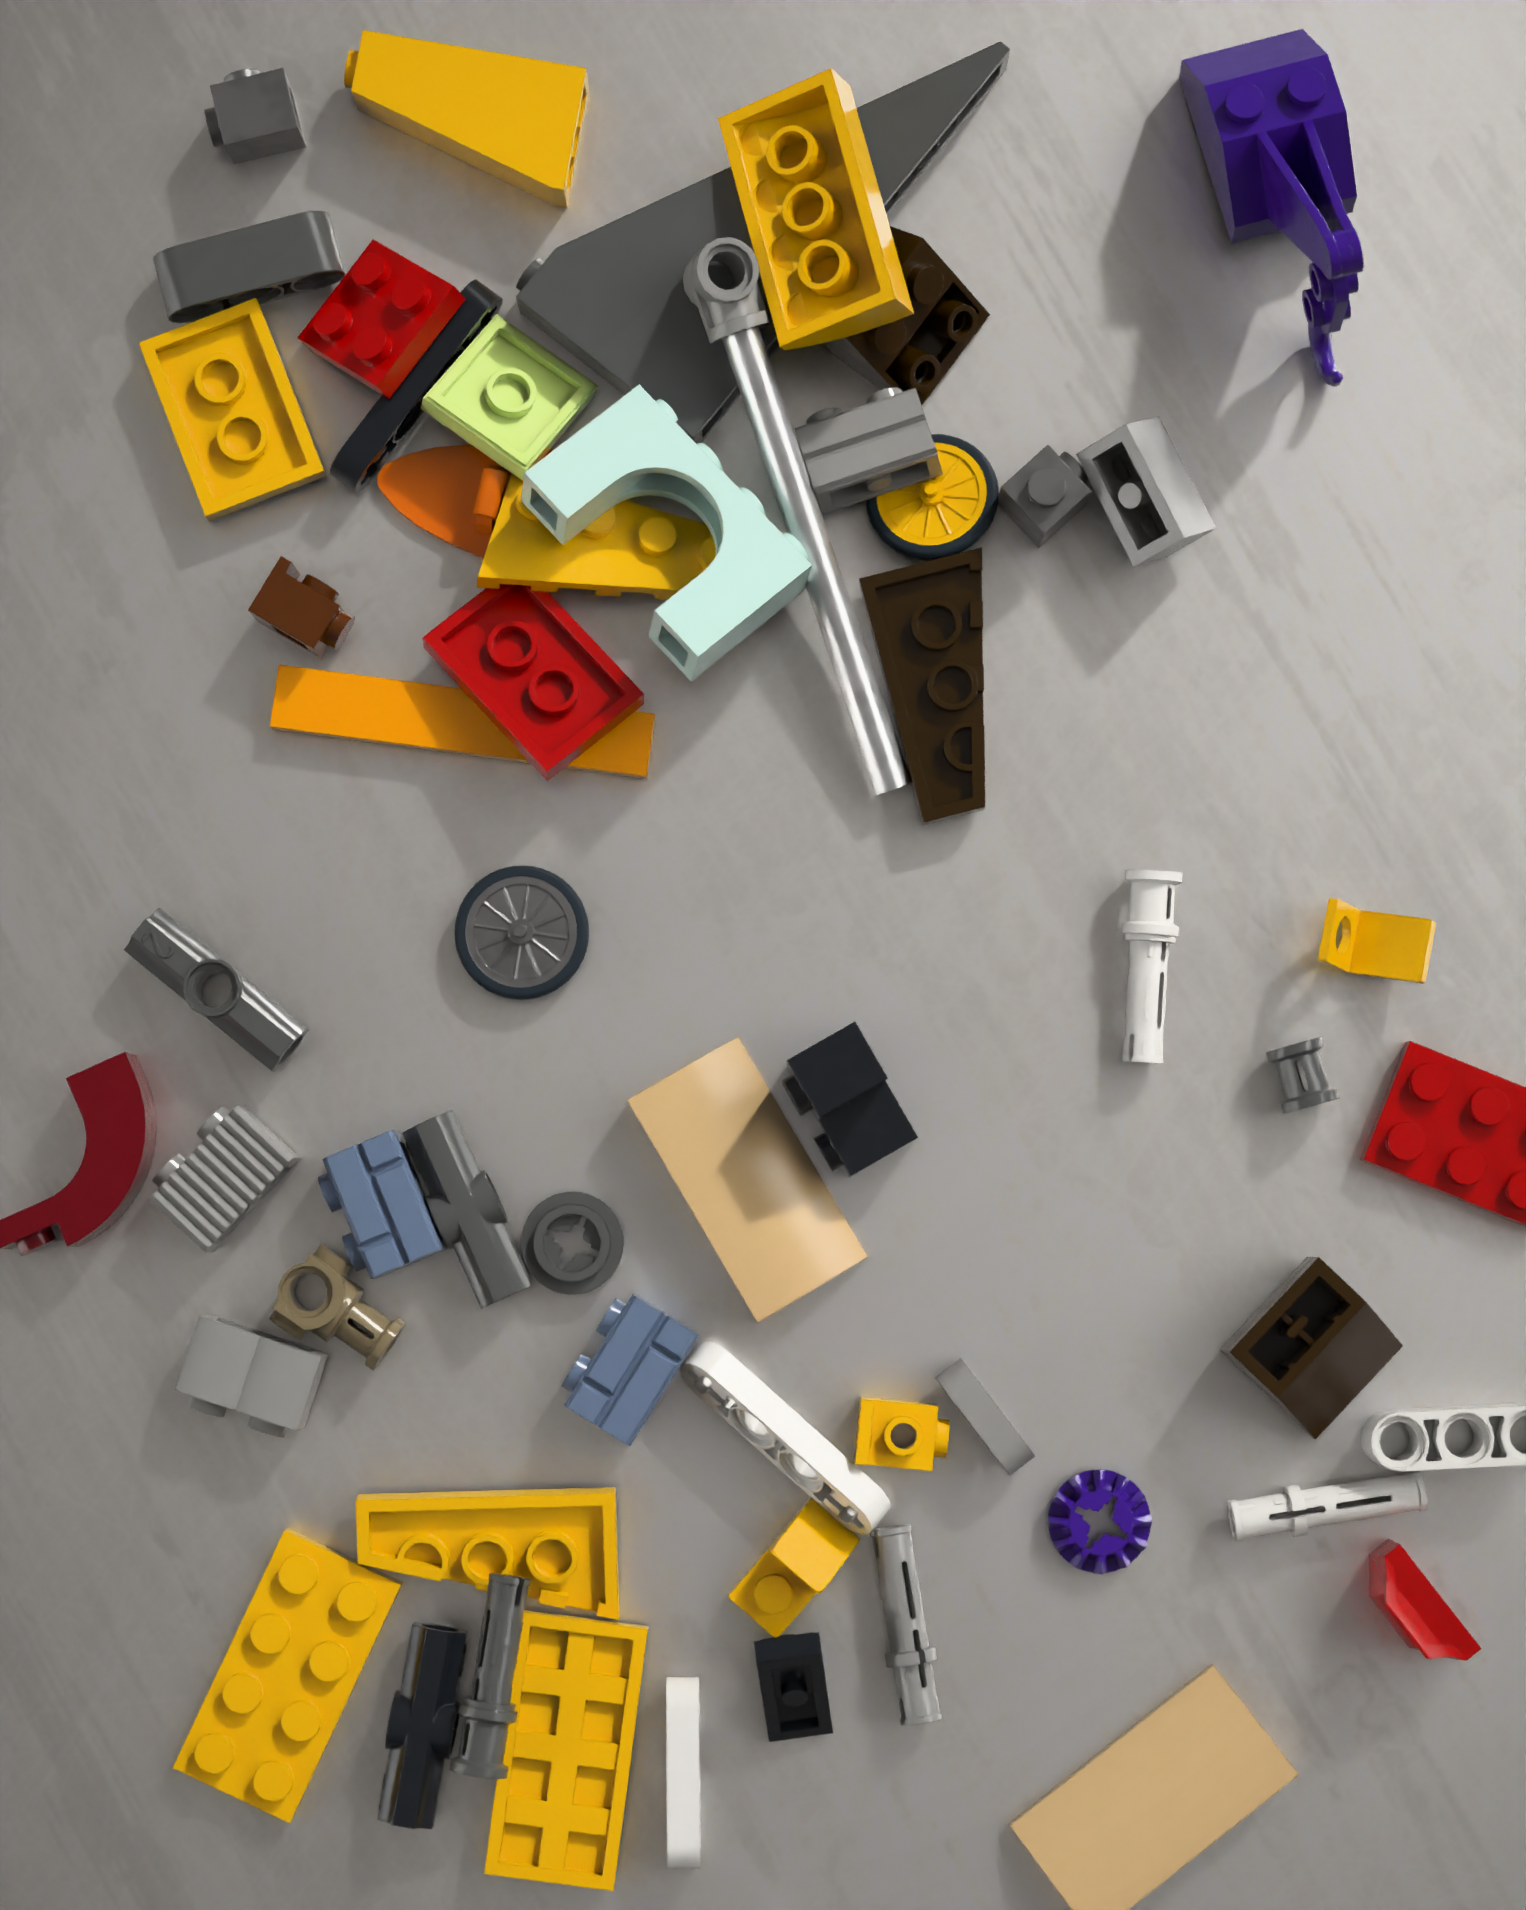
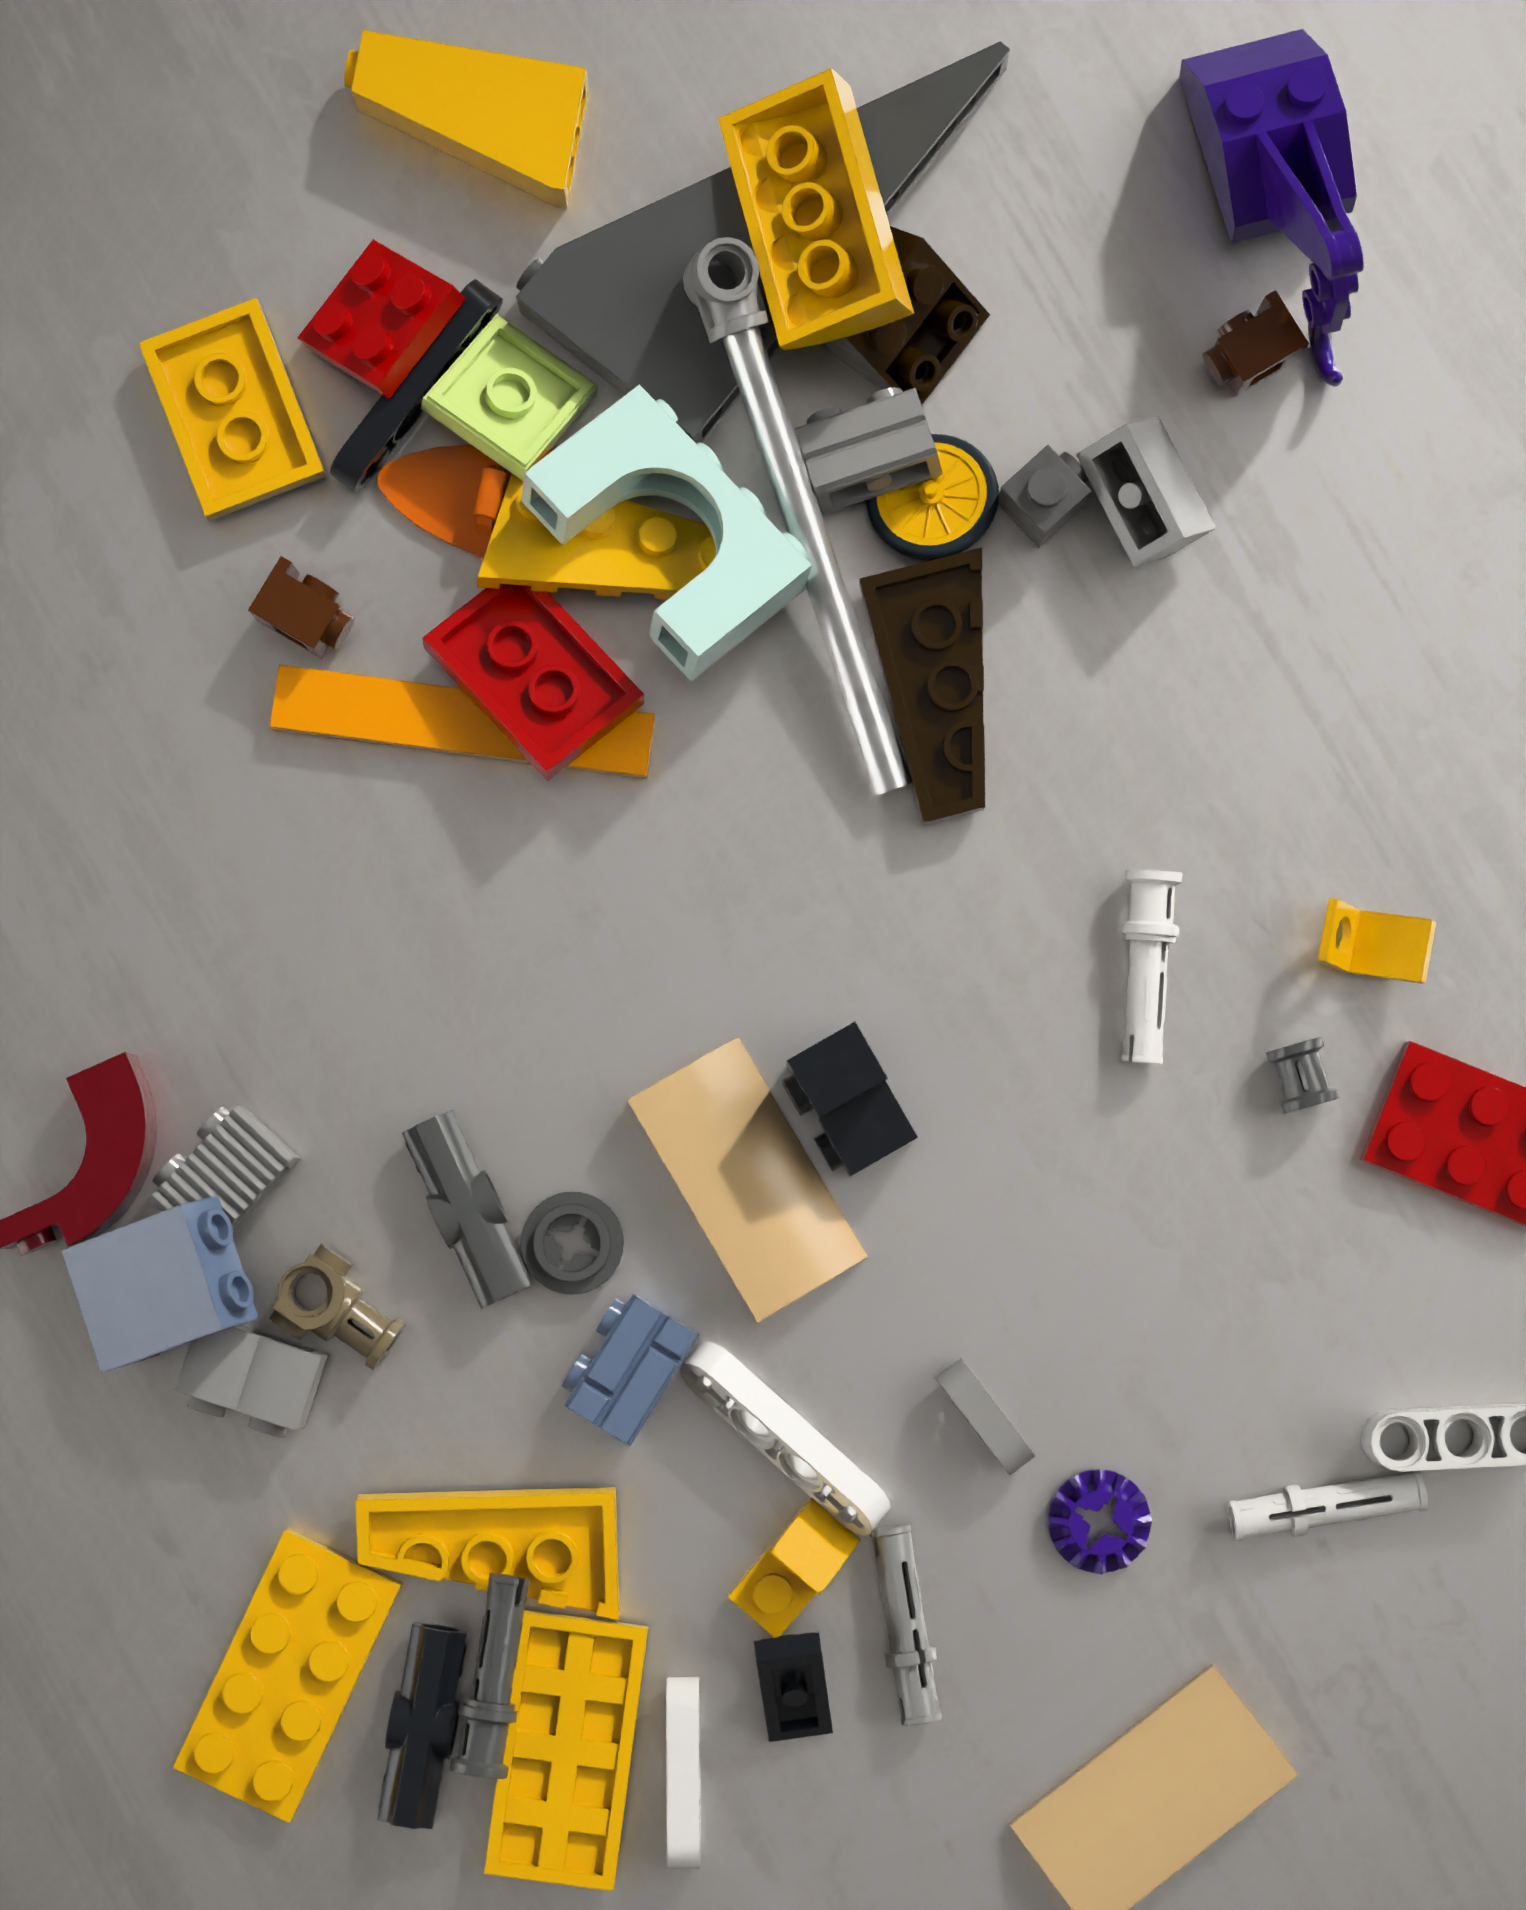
dark grey piece [124,908,309,1072] -> none
dark grey beam [153,211,345,323] -> none
flat silver brick [204,68,306,164] -> none
sand blue brick [318,1129,447,1279] -> none
flat silver wheel [454,865,589,1000] -> none
yellow brick [854,1396,950,1471] -> none
dark brown slope [1220,1257,1403,1440] -> none
red slope [1369,1539,1482,1661] -> none
none -> sand blue panel [61,1196,258,1373]
none -> reddish brown brick [1202,290,1309,397]

